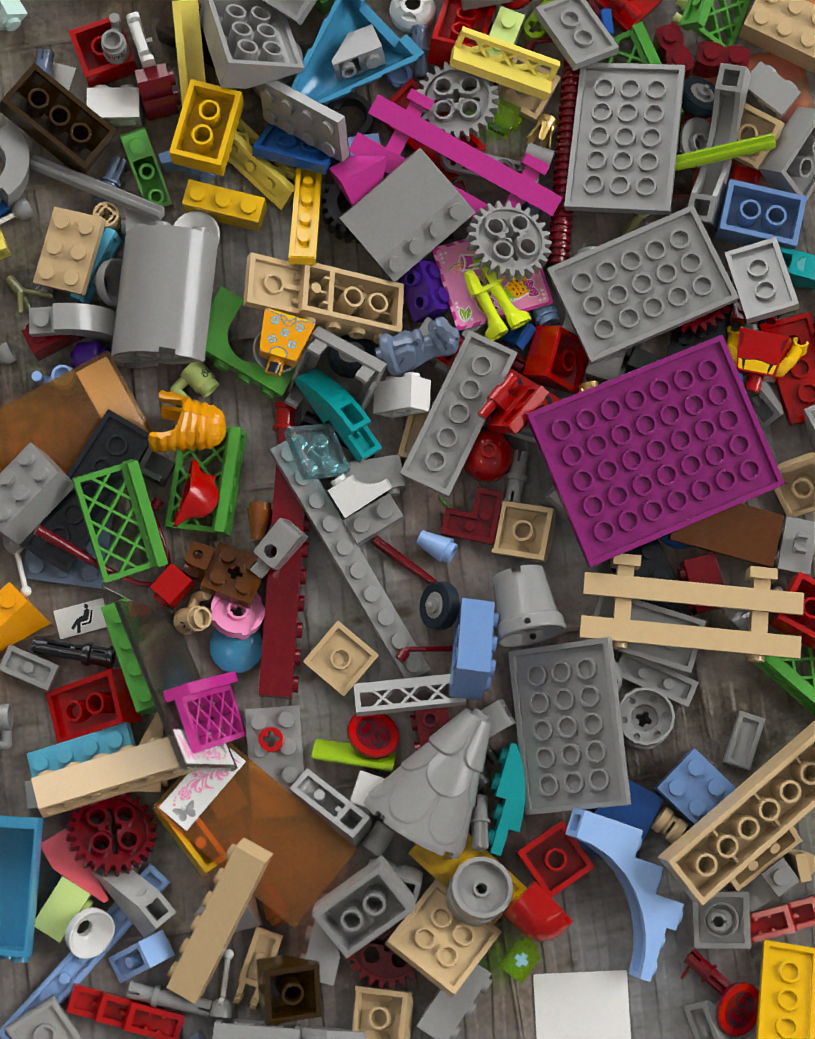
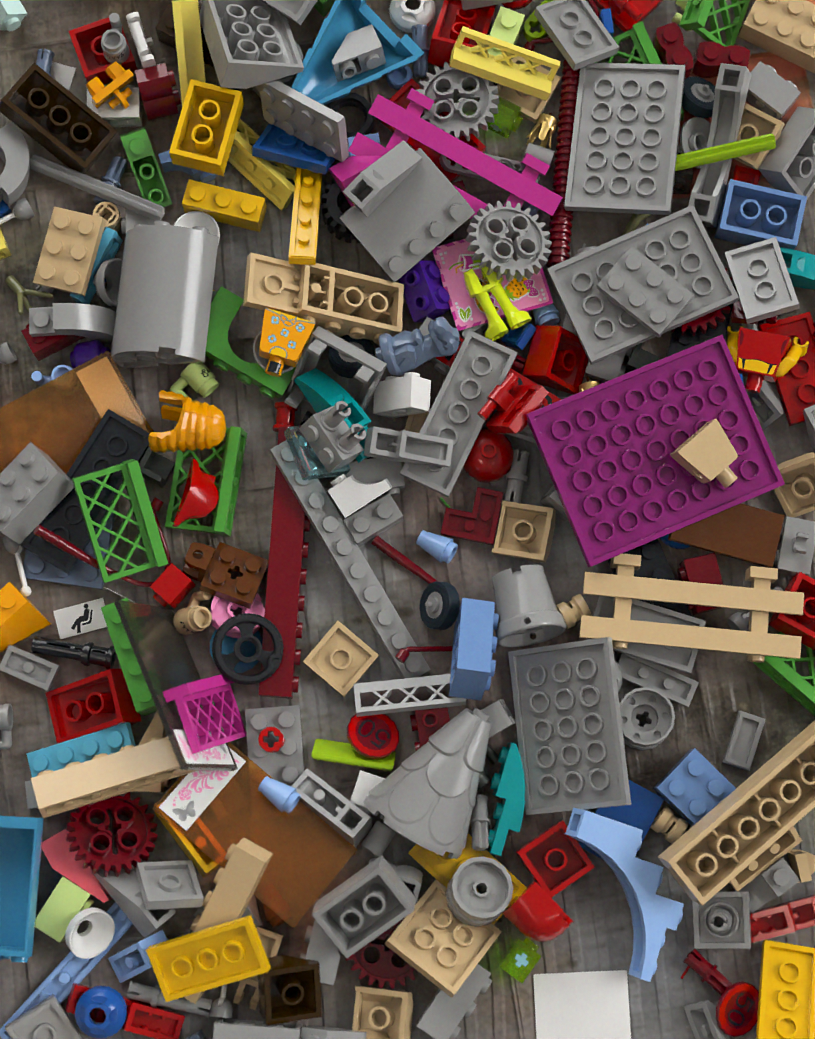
dark orange cone [247,501,273,540] -> none
light grey torso [250,518,308,579] -> none
none -> blue piece [75,986,127,1039]
none -> light orange hips [86,61,134,109]
none -> light grey plate [136,860,204,910]
none -> yellow plate [146,915,271,1002]
none -> black wheel [212,613,283,685]
none -> light blue cone [258,776,301,814]
none -> light grey brick [299,401,366,473]
none -> light grey slope [343,140,423,218]
none -> light grey slope [363,426,454,467]
none -> tan wheel [556,593,592,629]
none -> light grey plate [597,246,694,337]
none -> tan torso [670,419,738,488]

